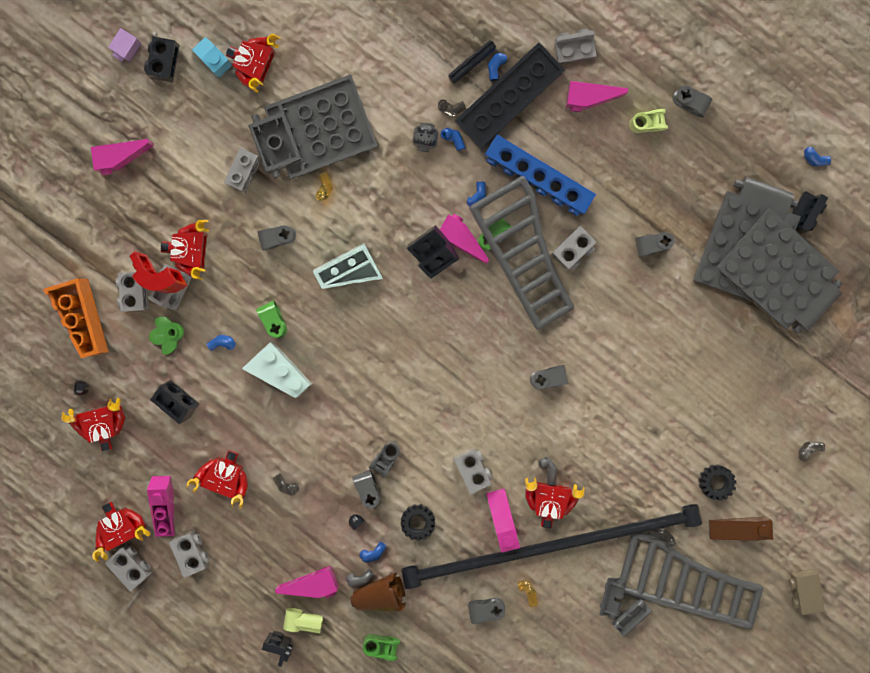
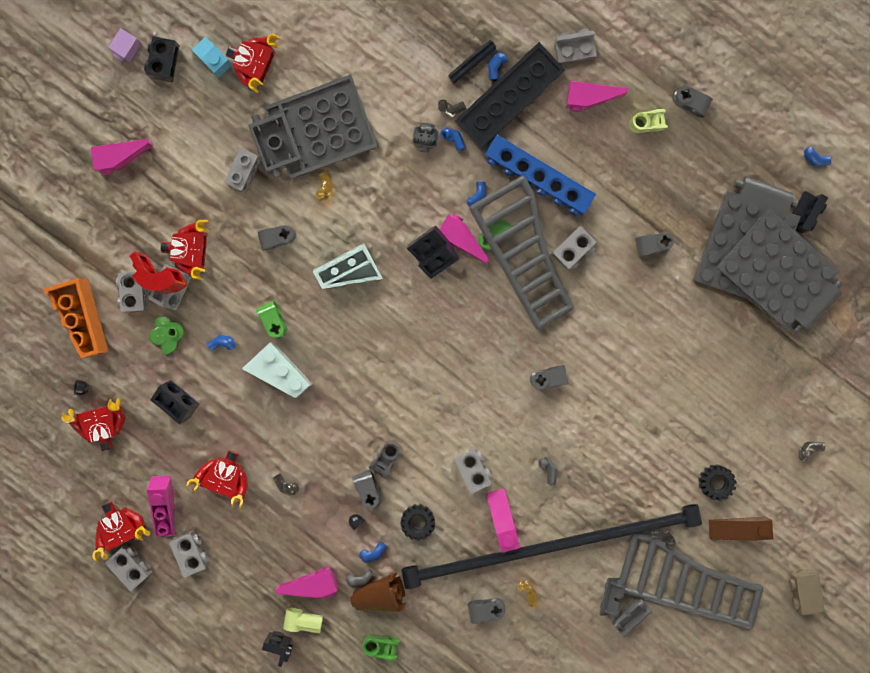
red torso [525,478,585,529] -> none

